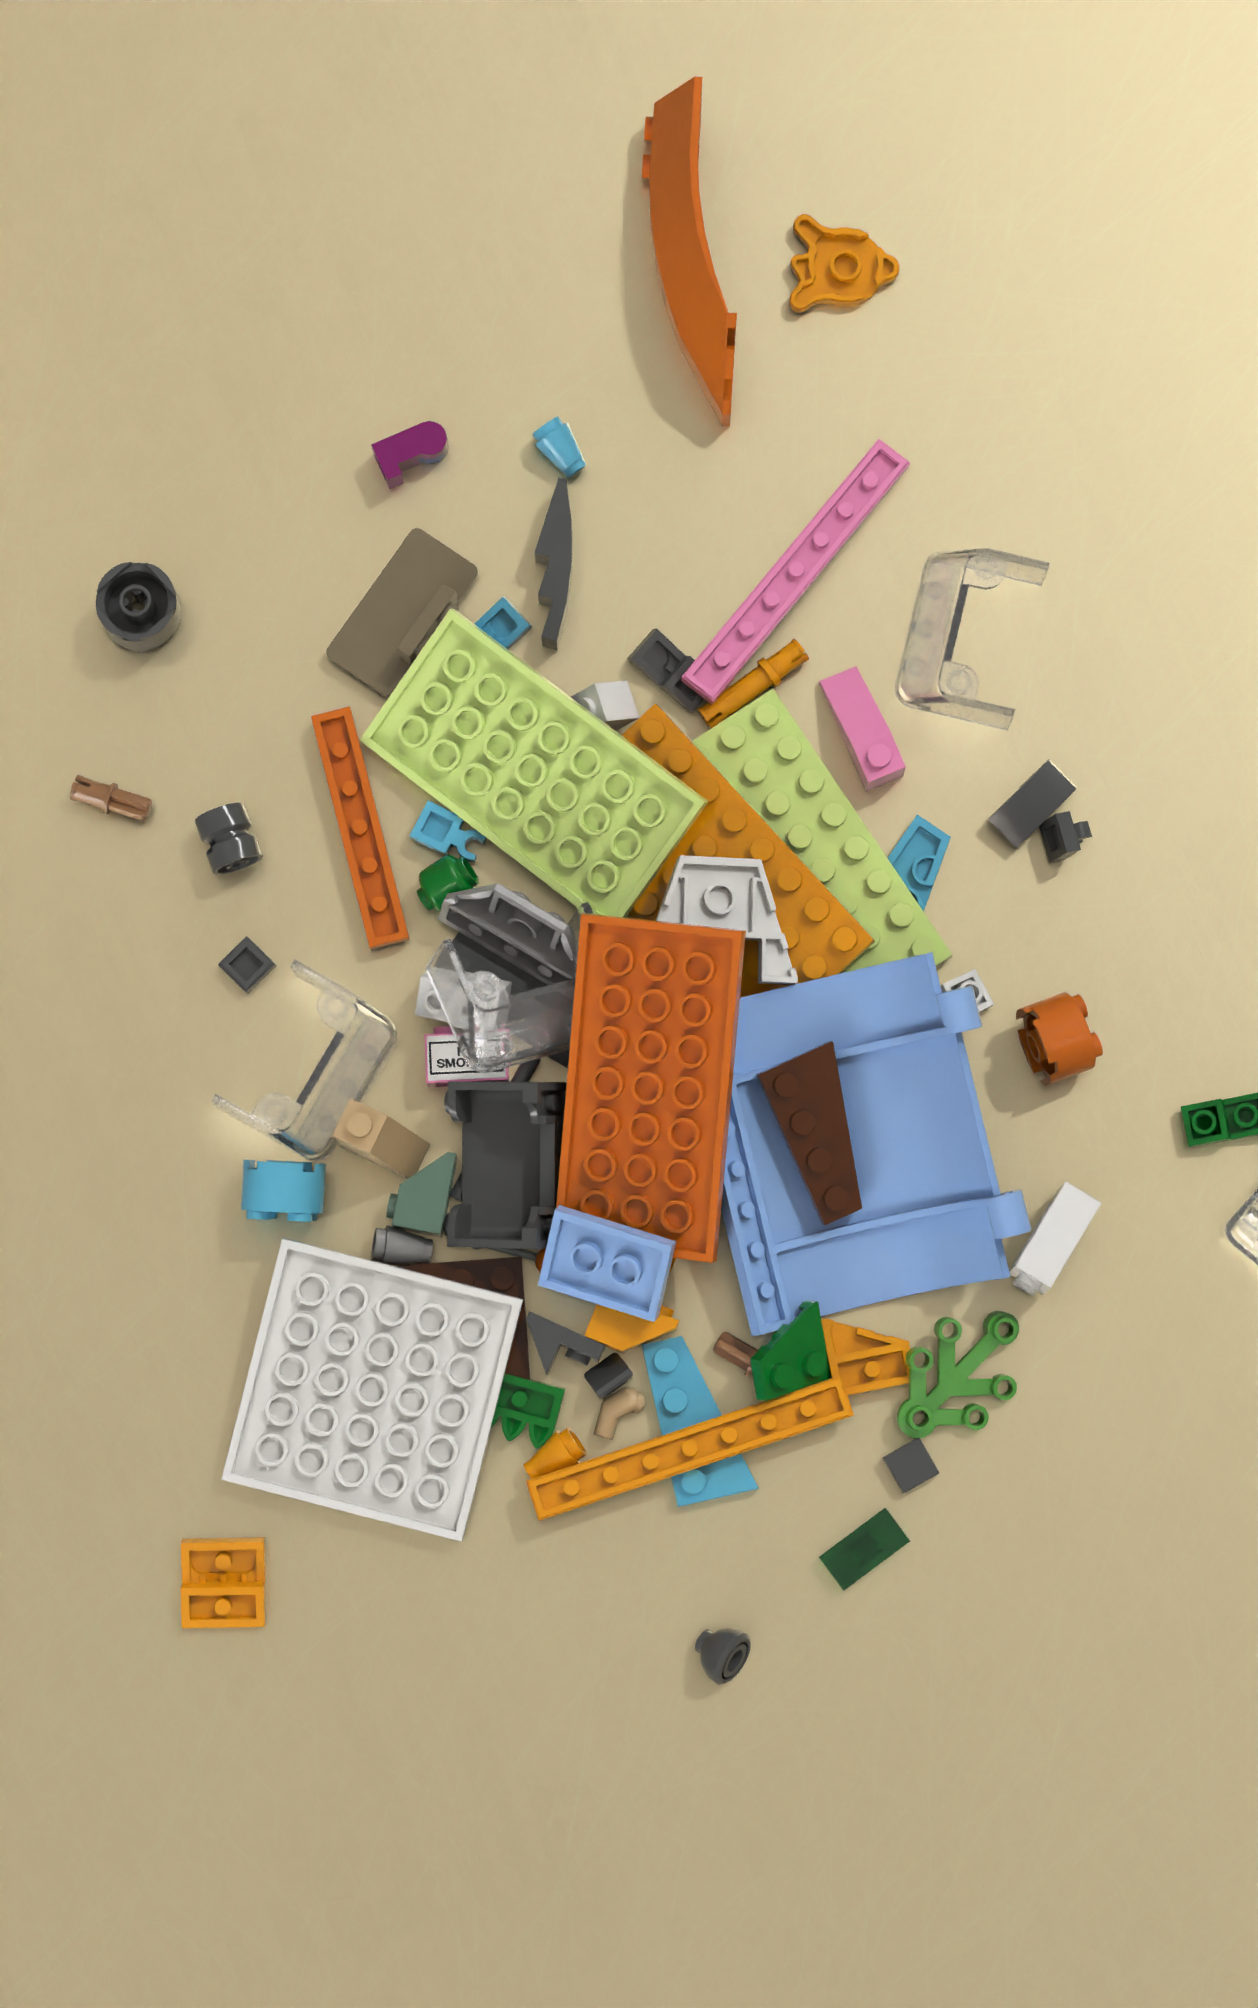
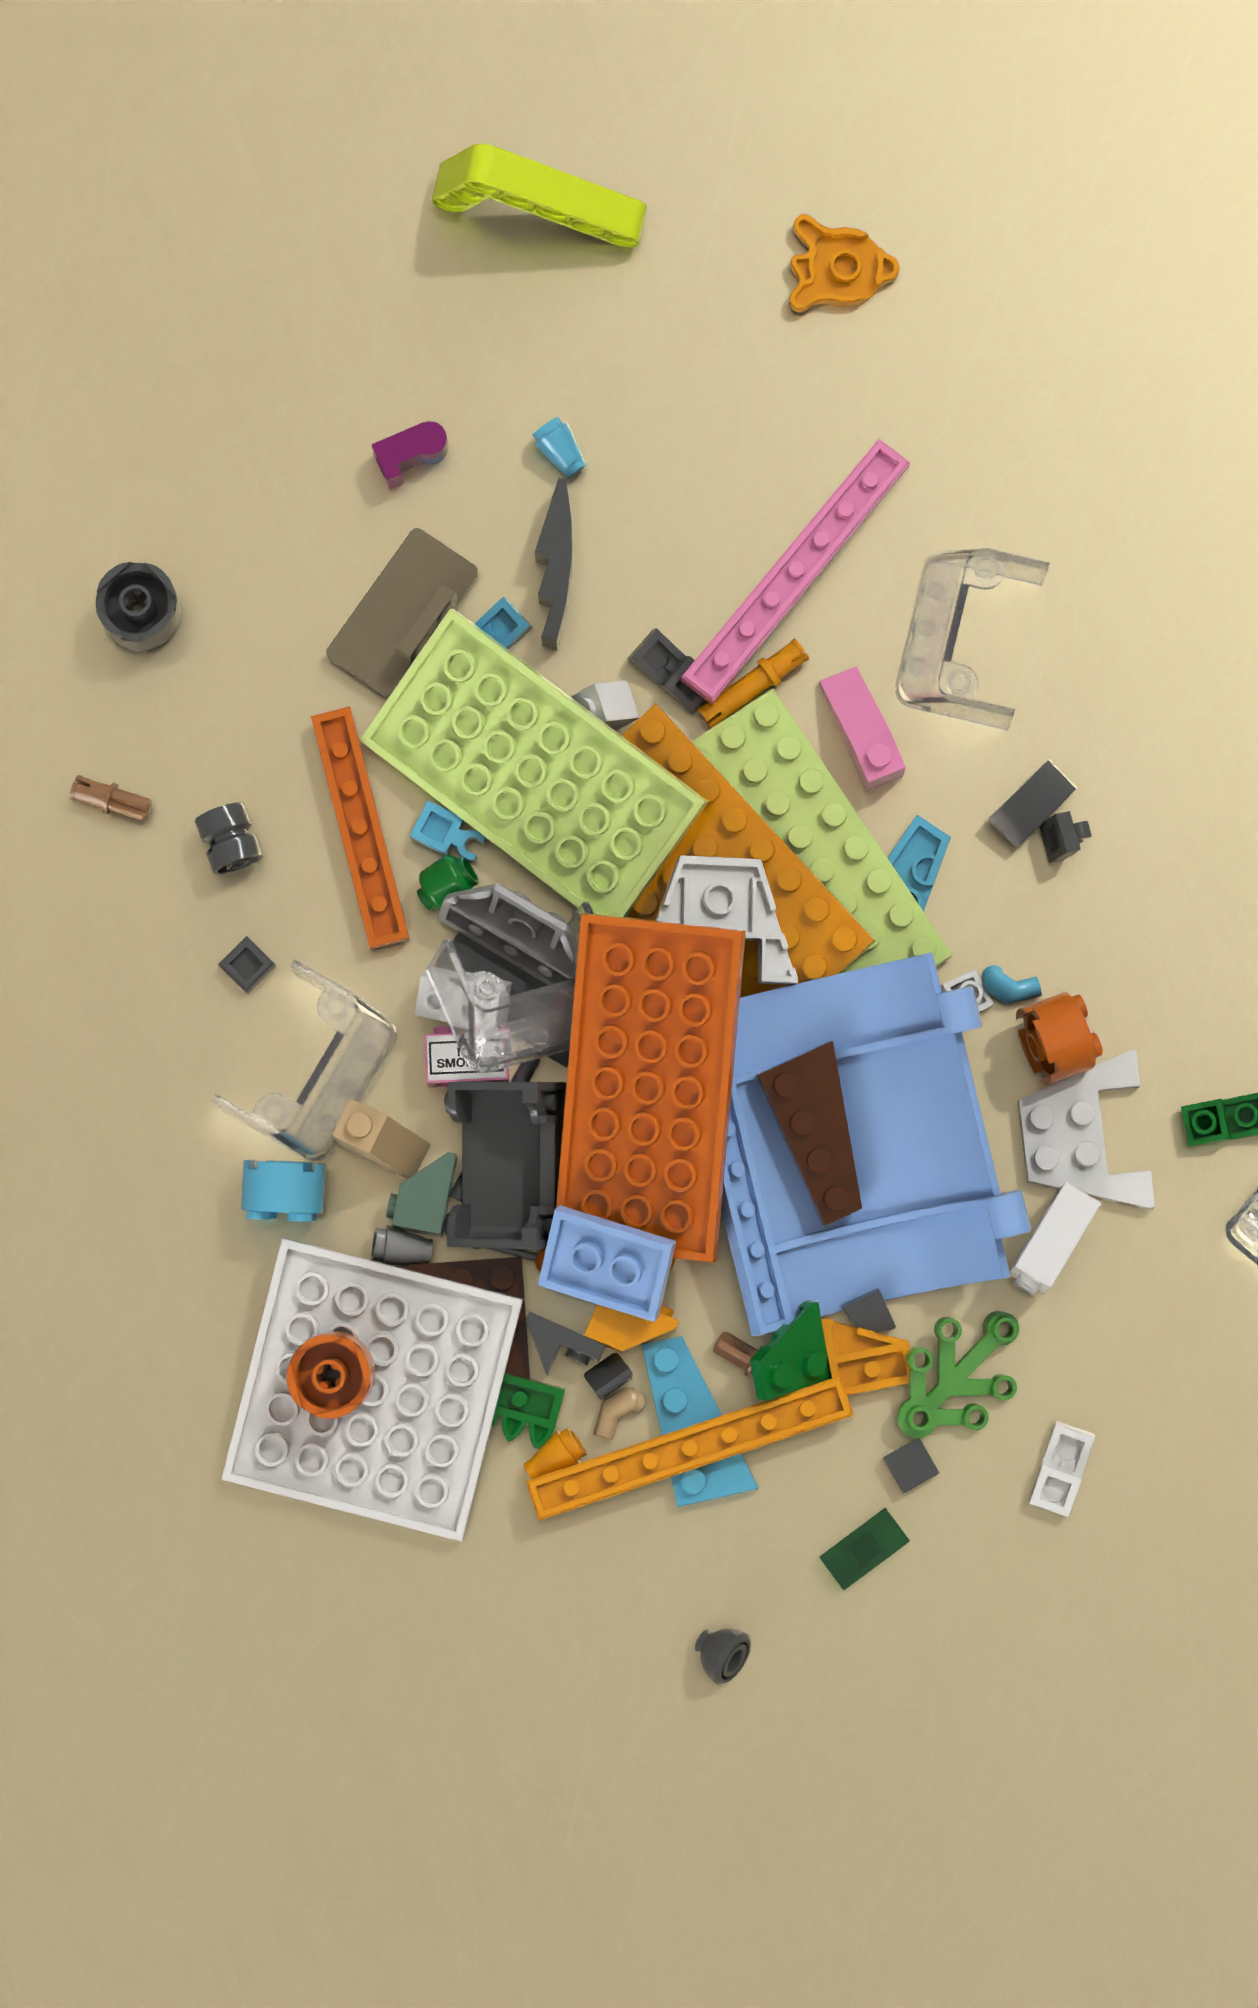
light orange slope [180,1537,266,1628] -> none
orange slope [642,76,737,426] -> none
none -> orange brick [287,1331,375,1419]
none -> neon yellow beam [431,144,647,247]
none -> dark grey tile [841,1288,896,1331]
none -> medium azure arm [982,965,1042,1004]
none -> white wing [1018,1049,1155,1209]
none -> white slope [1029,1421,1095,1517]

